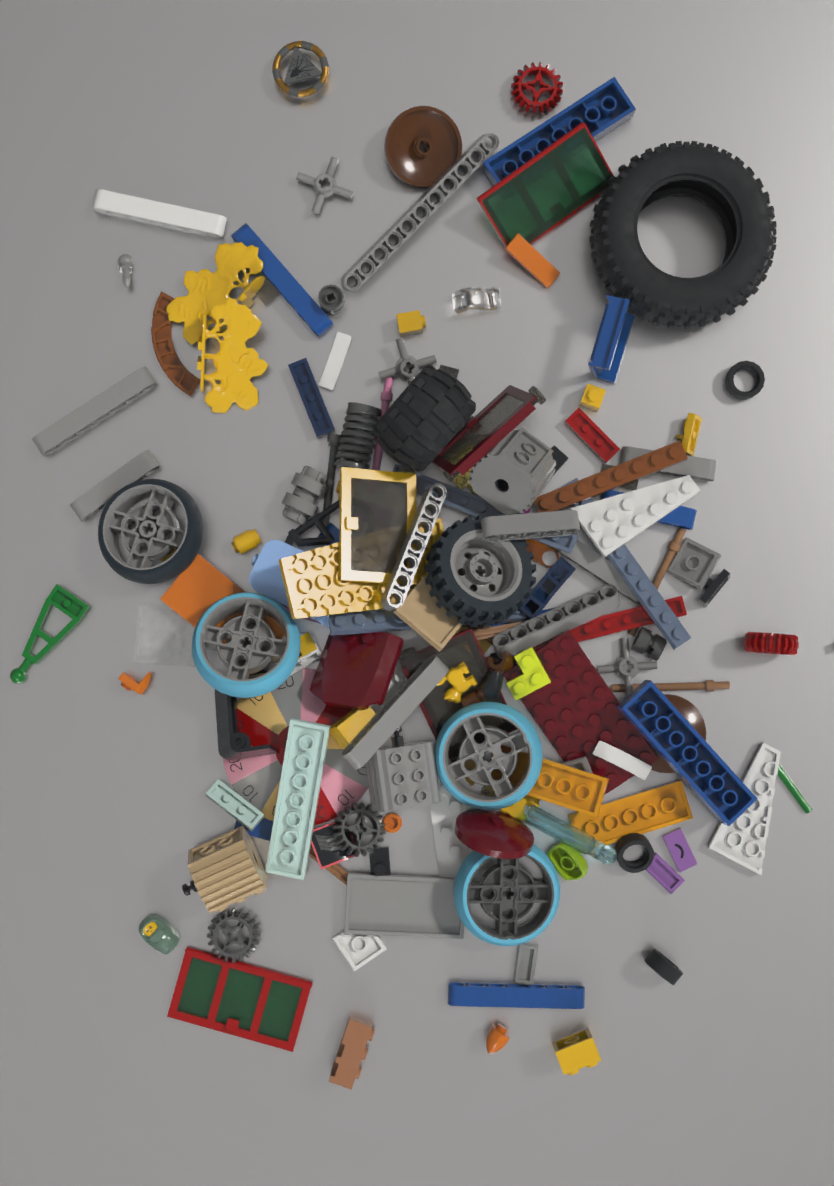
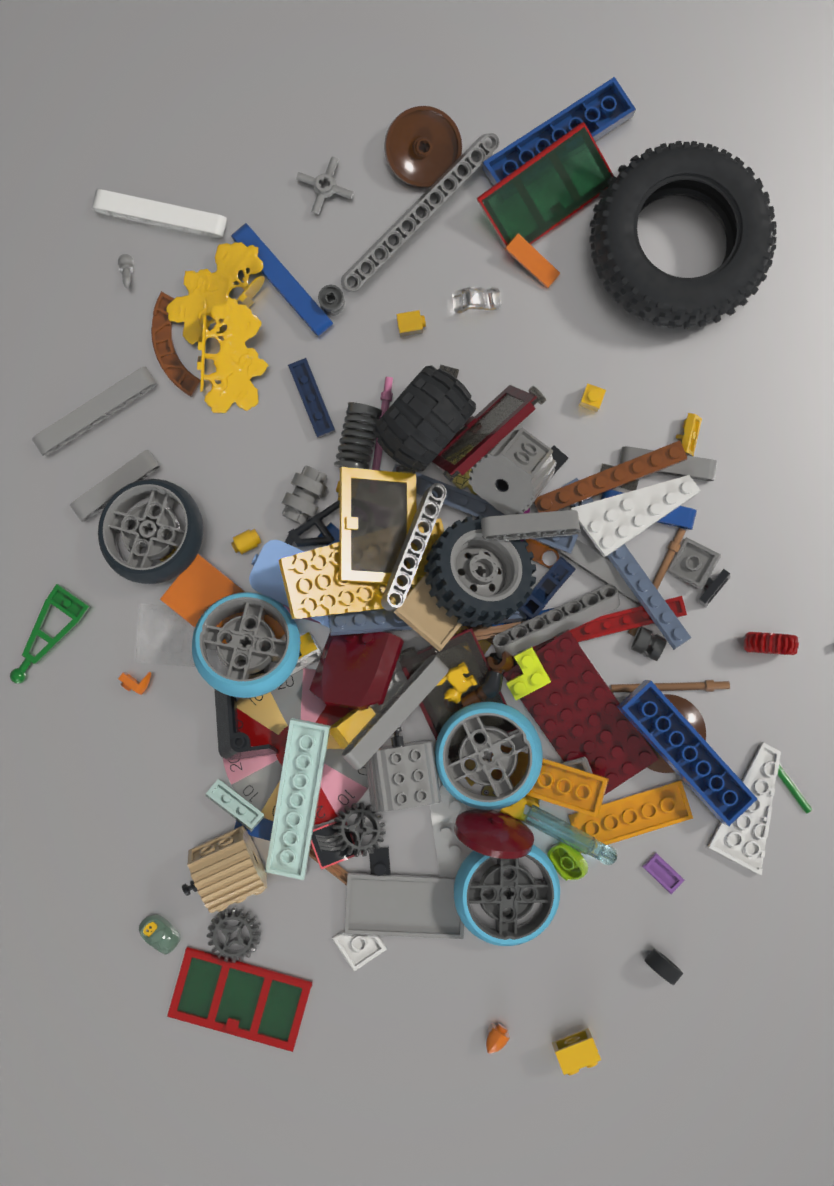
clear smoke tile [256,278,280,306] -> none
piece [272,41,329,97] -> none
white sticker [318,332,352,390] -> none
dark grey piece [322,434,342,526] -> none
nougat wedge [329,1015,375,1090] -> none
light grey bar [378,338,437,384] -> none
orange tile [382,812,402,833] -> none
blue beam [448,982,585,1009] -> none
red gear [511,62,563,116] -> none
light grey tile [513,943,538,985] -> none
red plate [565,408,620,464] -> none
blue piece [588,295,635,384] -> none
white sticker [593,741,652,780] -> none
light grey bar [597,638,657,697] -> none
black tyre [614,833,654,873] -> none
medium lavender tile [662,827,697,872] -> none
black tyre [725,361,765,400] -> none

